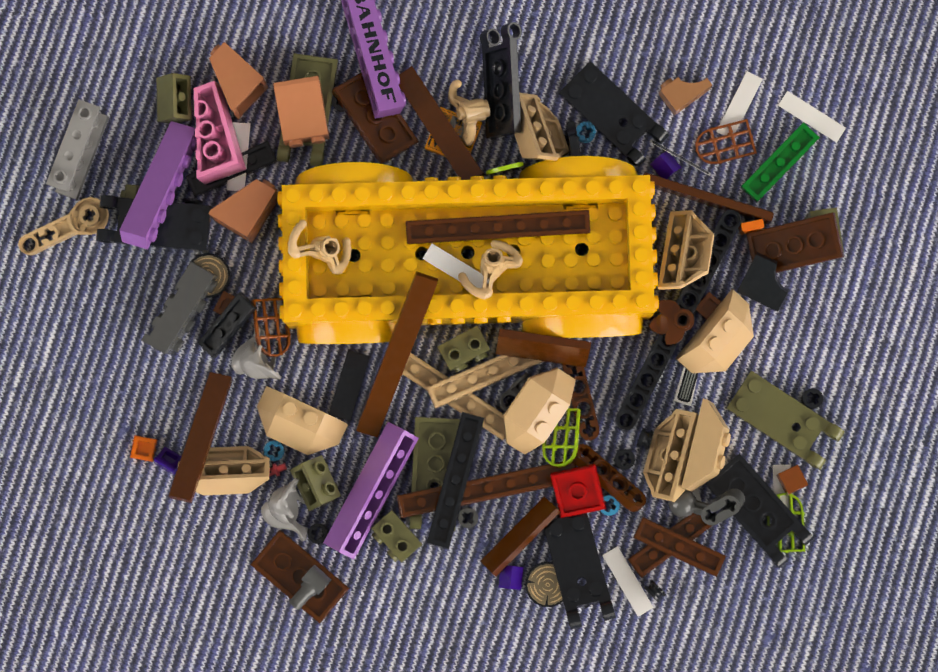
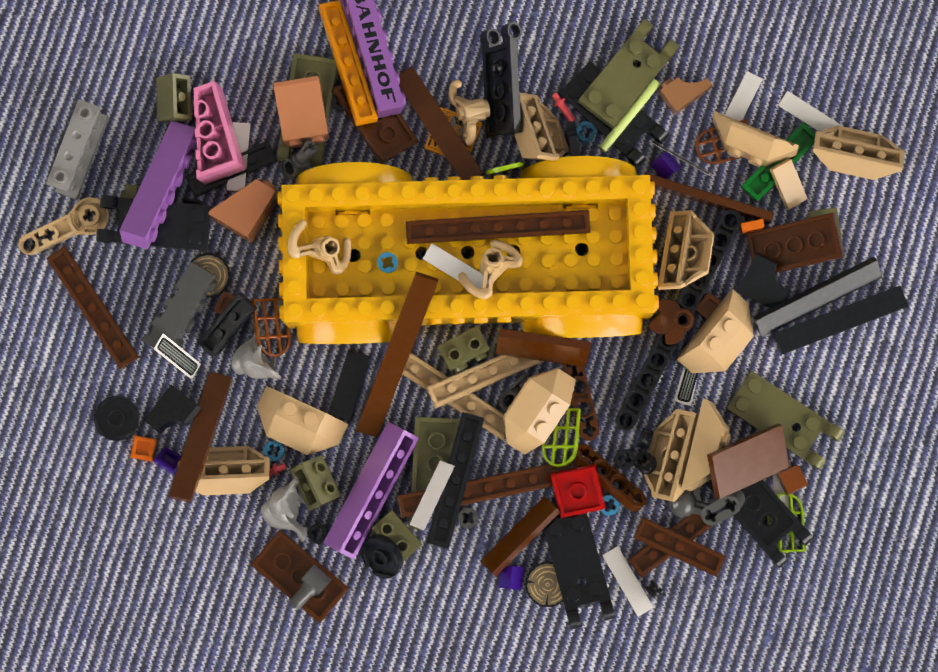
nougat slope [209,42,269,120] -> none
black bush [801,388,823,409] -> none
none -> reddish brown tile [46,246,140,370]
none -> black tile [94,396,140,441]
none -> black tile [144,385,201,434]
none -> sticker [154,334,201,379]
none -> dark grey pin [280,141,318,179]
none -> light orange tile [318,0,378,126]
none -> black tile [361,534,403,579]
none -> dark azure bush [377,252,398,273]
none -> white sticker [409,460,455,531]
none -> coral piece [552,92,575,122]
none -> olive hinge [578,19,680,129]
none -> yellowish green bar [598,79,660,153]
none -> black bush [634,451,657,475]
none -> reddish brown tile [707,424,789,499]
none -> tan wedge [713,111,799,167]
none -> tile [753,257,882,337]
none -> tan tile [769,159,808,209]
none -> black tile [773,286,908,355]
none -> tan wedge [813,126,905,180]

